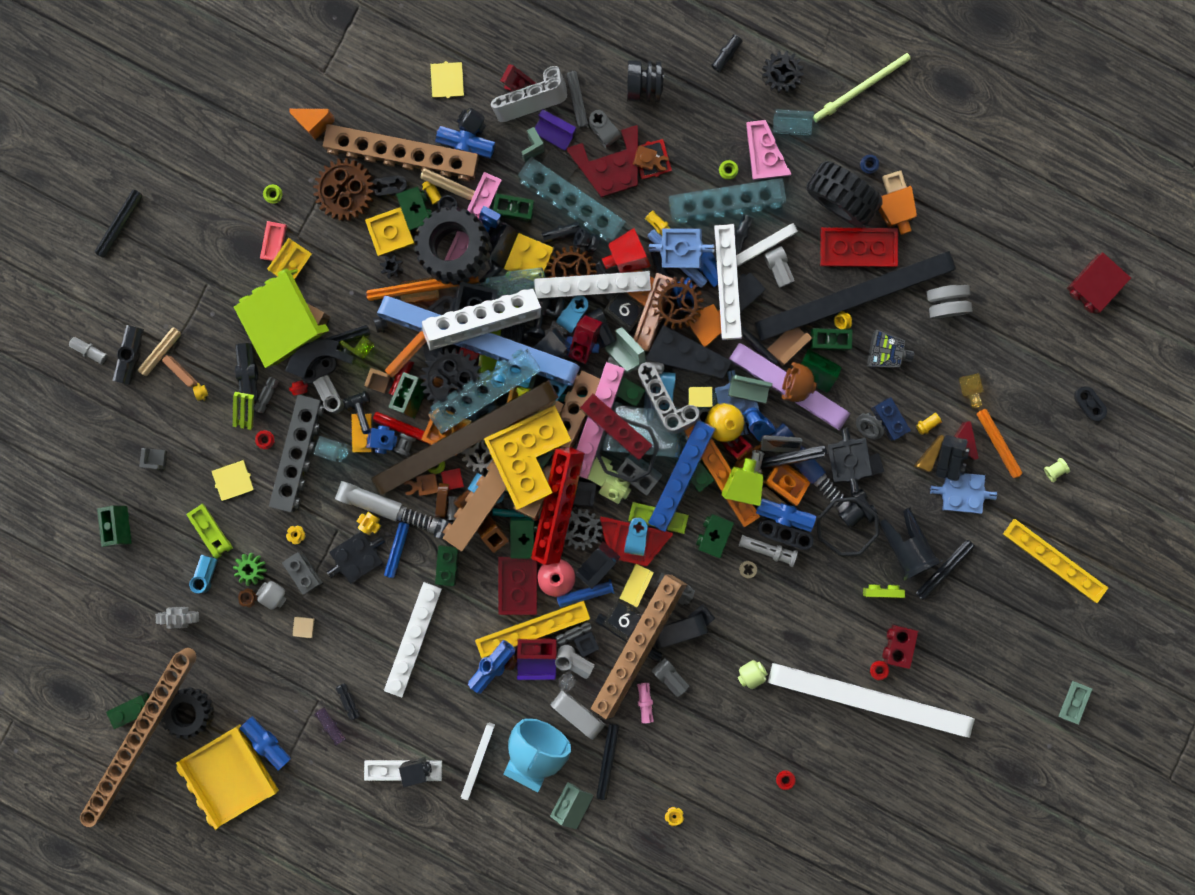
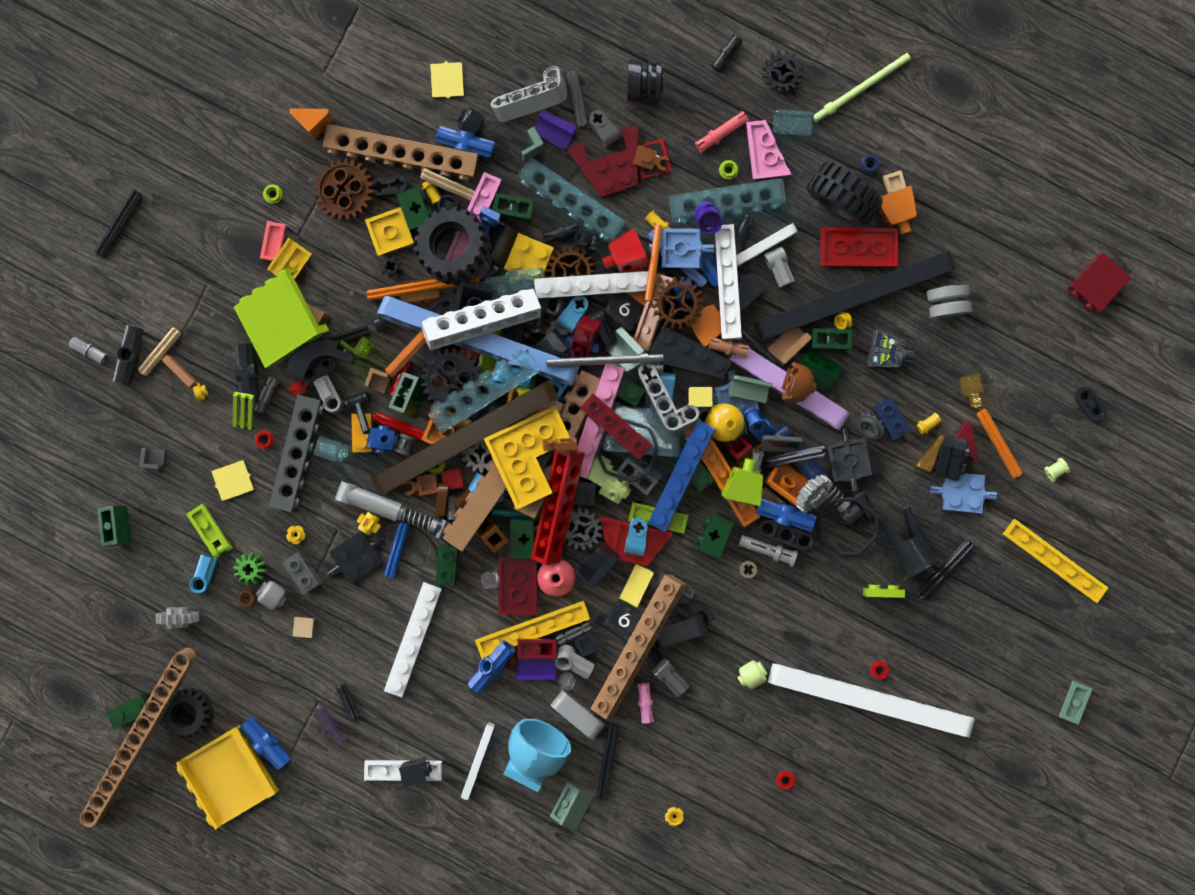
dark red slope [500,64,537,92] -> none
blue axle [557,579,615,607] -> none
dark red brick [882,624,918,669] -> none
none -> clear bush [481,571,499,589]
none -> dark orange plate [542,437,577,453]
none -> flat silver bar [546,353,664,367]
none -> orange bar [645,224,663,302]
none -> dark purple wheel [694,201,723,234]
none -> coral pin [695,111,749,153]
none -> nougat pin [709,337,749,358]
none -> light grey gear [795,474,832,513]

